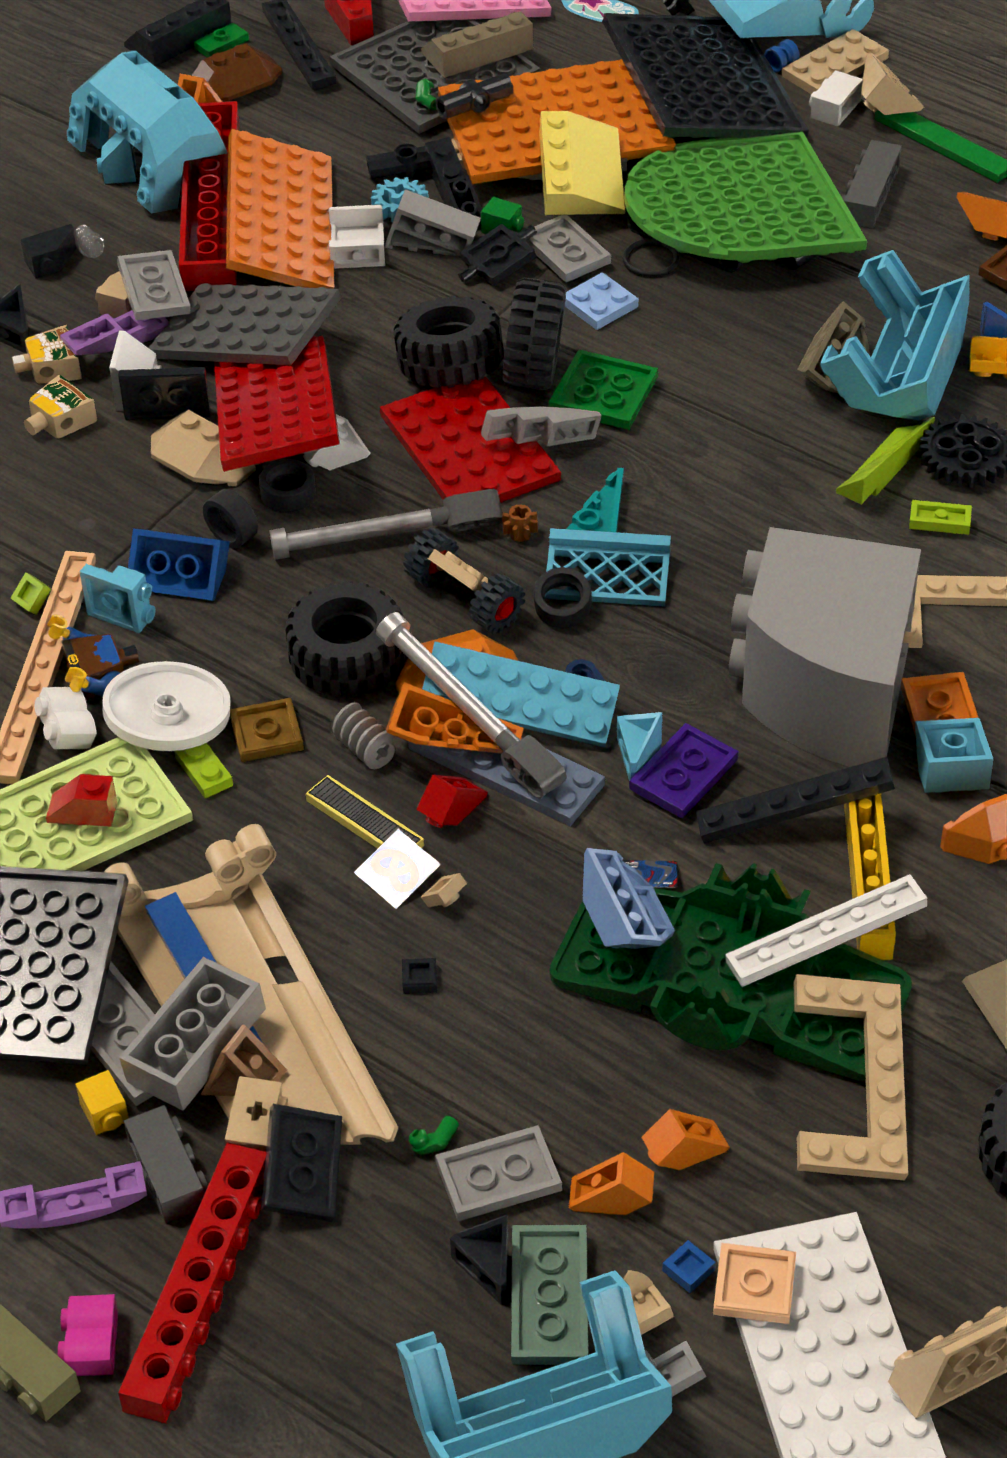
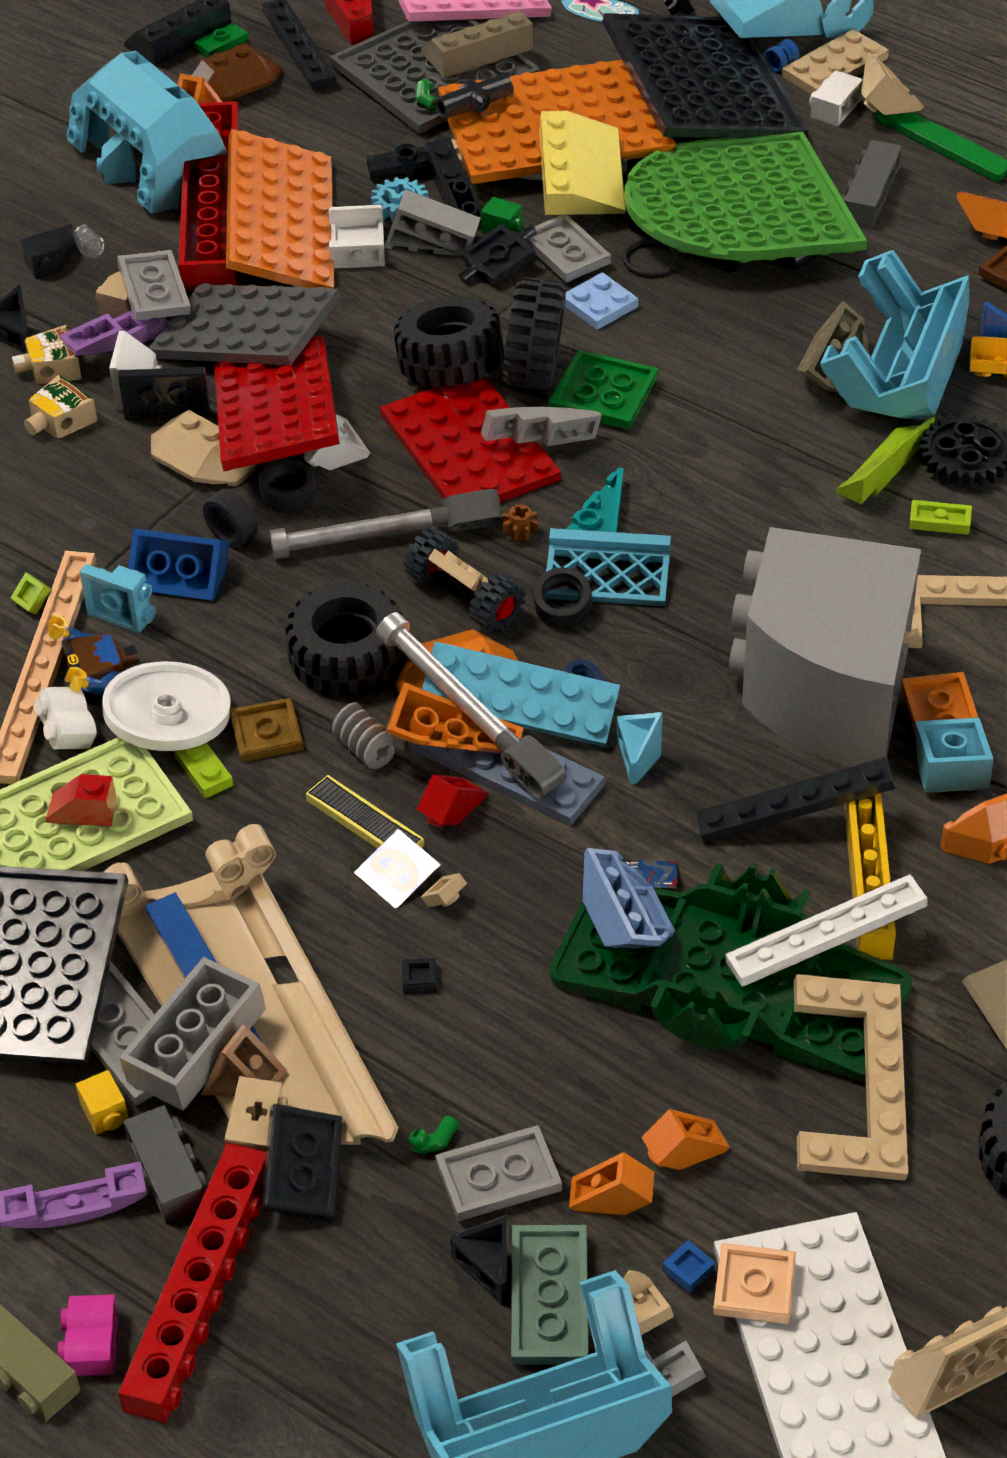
dark purple plate [629,723,739,819] -> none

